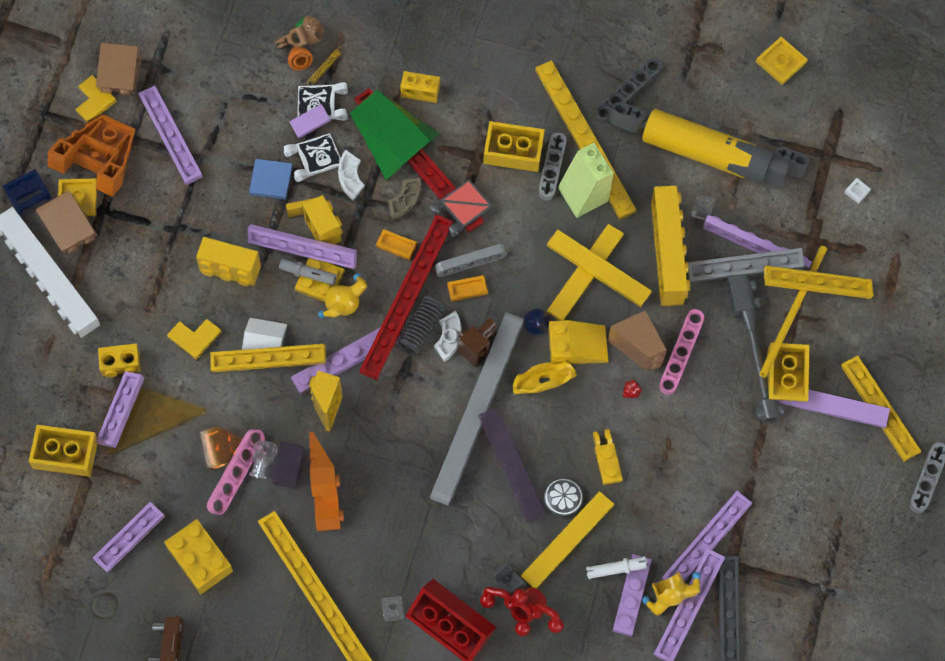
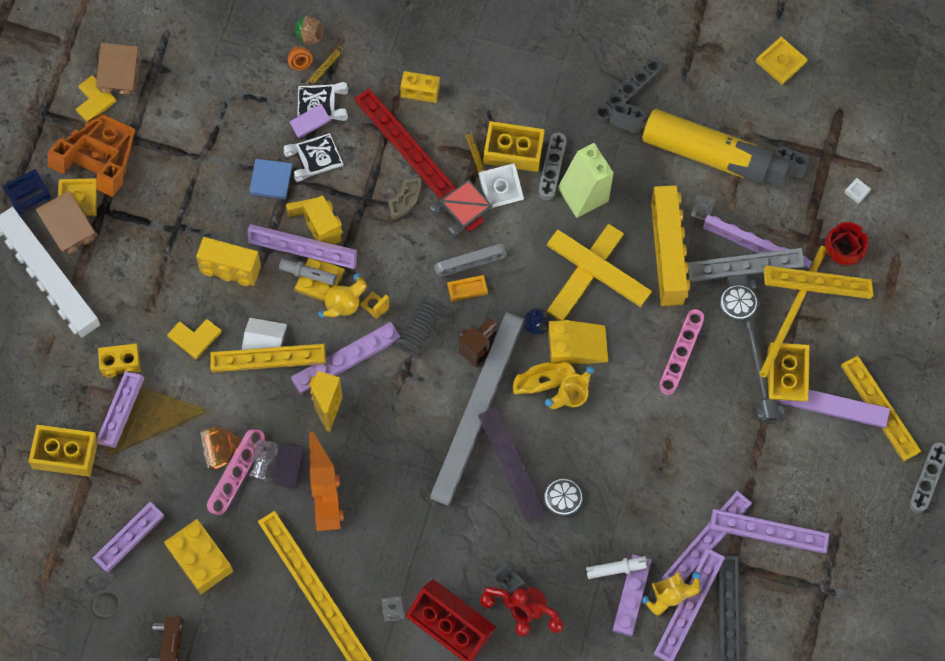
lavender plate [138,86,203,185] -> none
medium nougat piece [275,26,308,49] -> none
white tile [338,150,365,200] -> none
green wedge [350,90,440,181] -> none
red plate [359,215,453,381] -> none
light orange tile [376,229,418,261] -> none
white tile [434,311,462,363] -> none
yellow tile [520,491,614,589] -> none
yellow plate [535,60,636,220] -> none
yellow hinge [593,429,623,485] -> none
medium nougat slope [608,311,667,371] -> none
red plate [622,379,643,398] -> none
none -> yellow bracket [360,291,390,319]
none -> yellow piece [465,130,485,173]
none -> white slope [479,163,524,208]
none -> yellow piece [545,366,594,410]
none -> lavender tile [709,509,830,554]
none -> dish [719,284,758,322]
none -> red piece [825,222,869,266]

